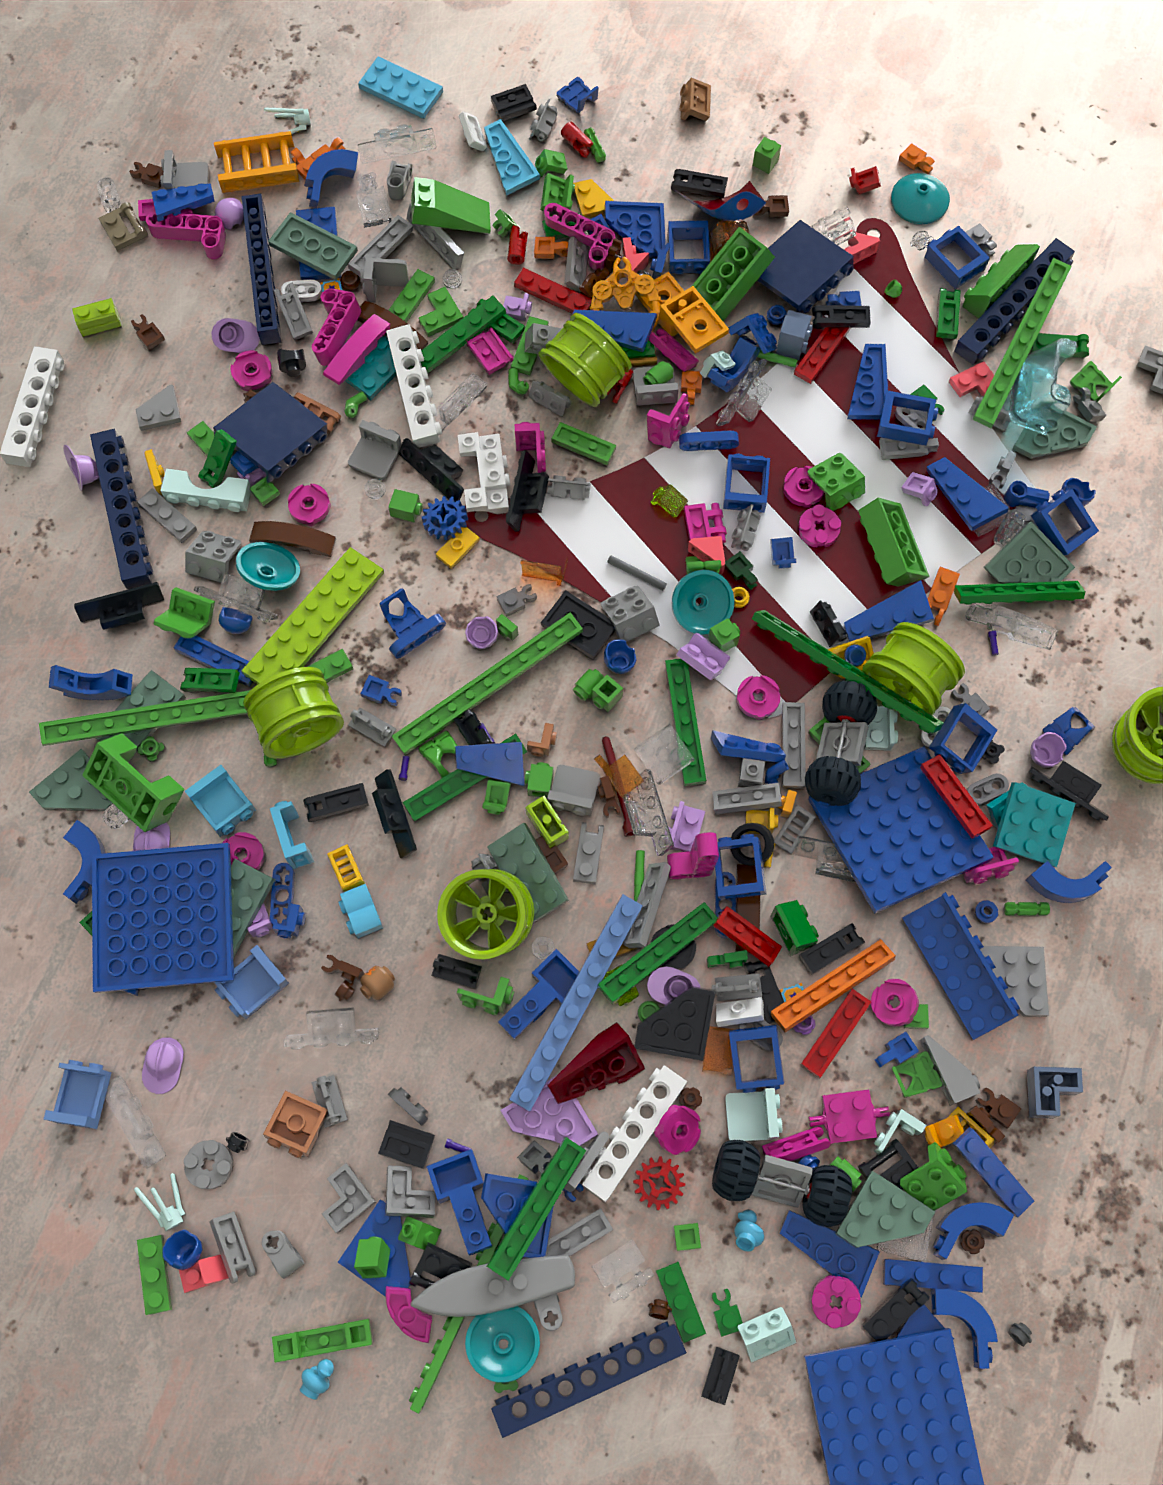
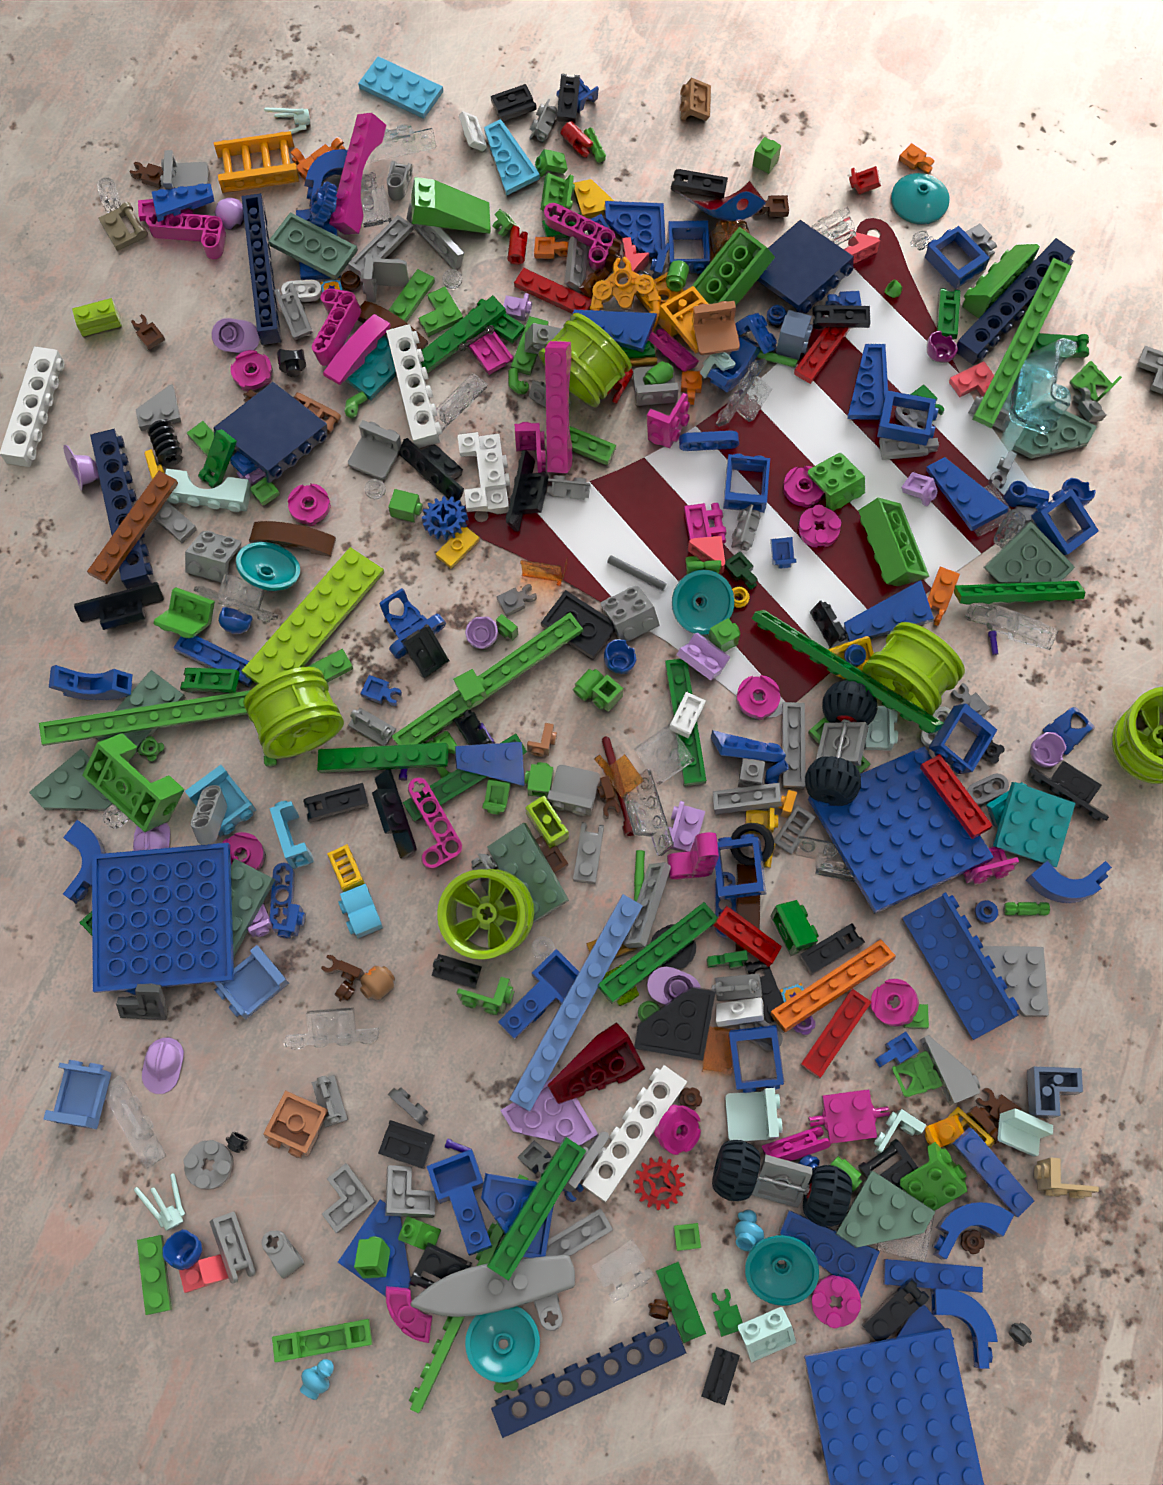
clear neon green bracket [650,484,688,518] -> none
none -> dark orange plate [87,471,178,584]
none -> dark grey plate [116,983,168,1020]
none -> black piece [147,419,183,467]
none -> light grey beam [191,785,227,845]
none -> blue gear [309,181,337,226]
none -> green plate [317,743,448,773]
none -> dark pink arch [329,113,387,235]
none -> black plate [401,624,449,678]
none -> dark pink beam [408,778,462,869]
none -> bright green brick [453,669,488,707]
none -> clear smoke hinge [458,325,495,351]
none -> dark pink arch [545,341,572,473]
none -> black plate [557,73,580,123]
none -> bright green brick [666,260,689,292]
none -> white plate [669,692,706,738]
none -> nougat bracket [692,301,740,355]
none -> teal dish [745,1235,819,1306]
none -> magenta hair [927,331,958,363]
none -> light aqua panel [998,1108,1053,1157]
none -> tan bracket [1034,1158,1099,1199]

